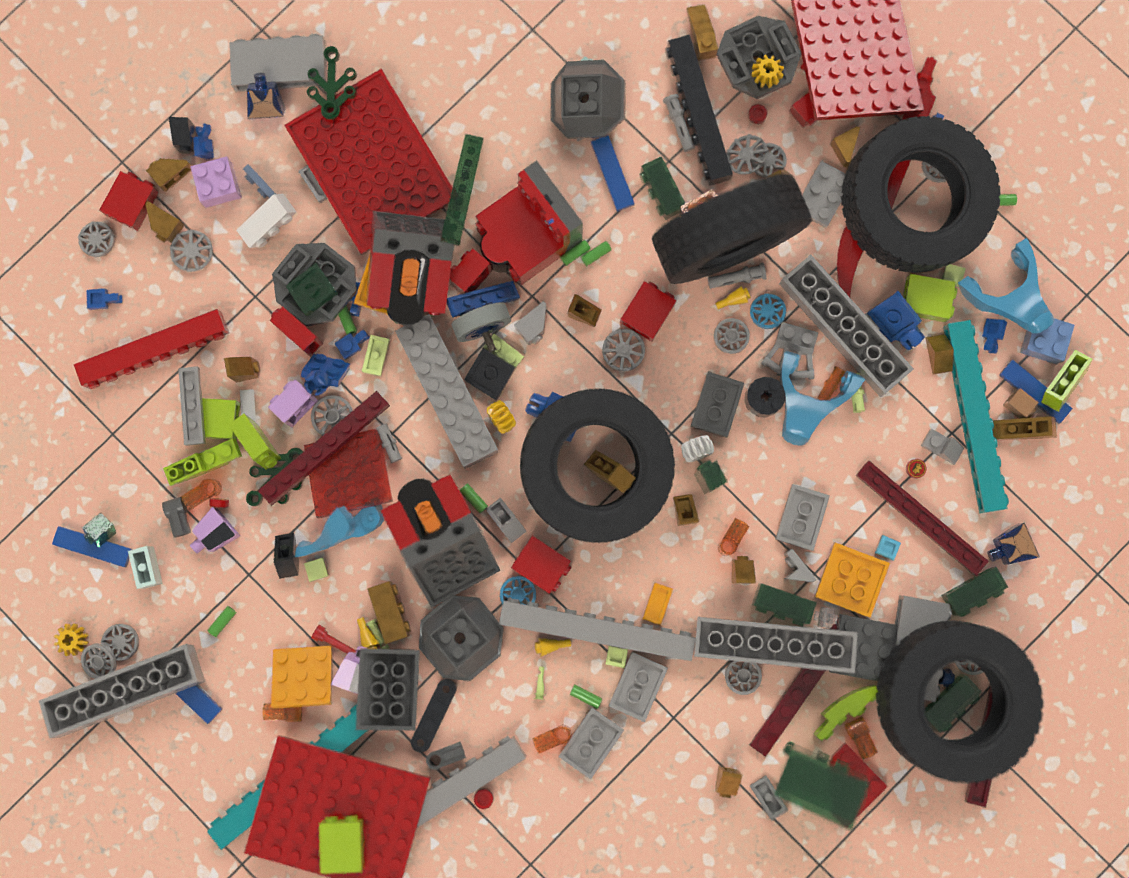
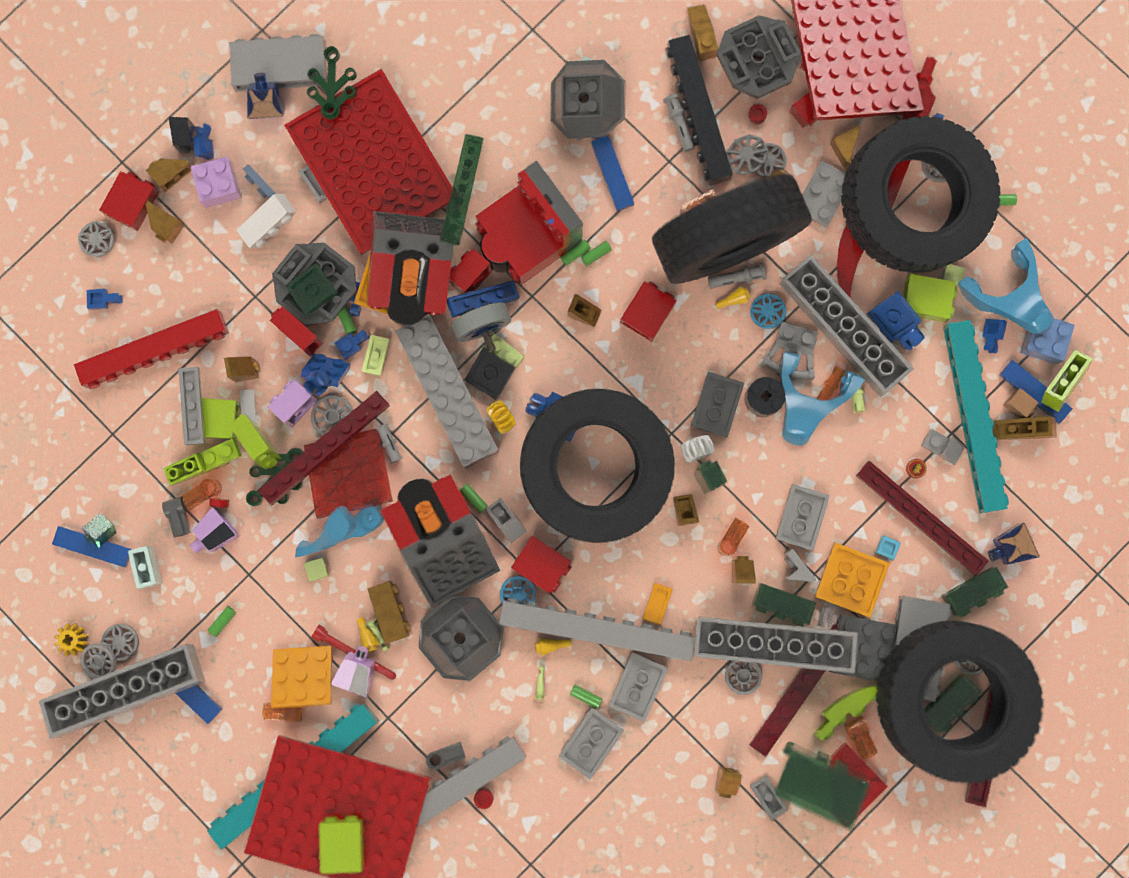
light grey wheel [170,230,213,272] -> none
black slope [273,533,299,579] -> none
dark grey slope [356,649,420,731] -> none
black plate [411,679,457,753] -> none
light grey slope [514,301,546,345] -> none
clear orange piece [532,724,572,754] -> none
pearl gold brick [584,450,635,493] -> none
light grey wheel [602,329,645,371] -> none
yellowish green tile [605,646,628,668] -> none
clear green brick [639,156,687,220] -> none
light grey wheel [714,318,750,354] -> none
yellow gear [751,54,784,88] -> none
pearl gold slope [925,334,954,375] -> none
dark blue plate [938,668,955,687] -> none

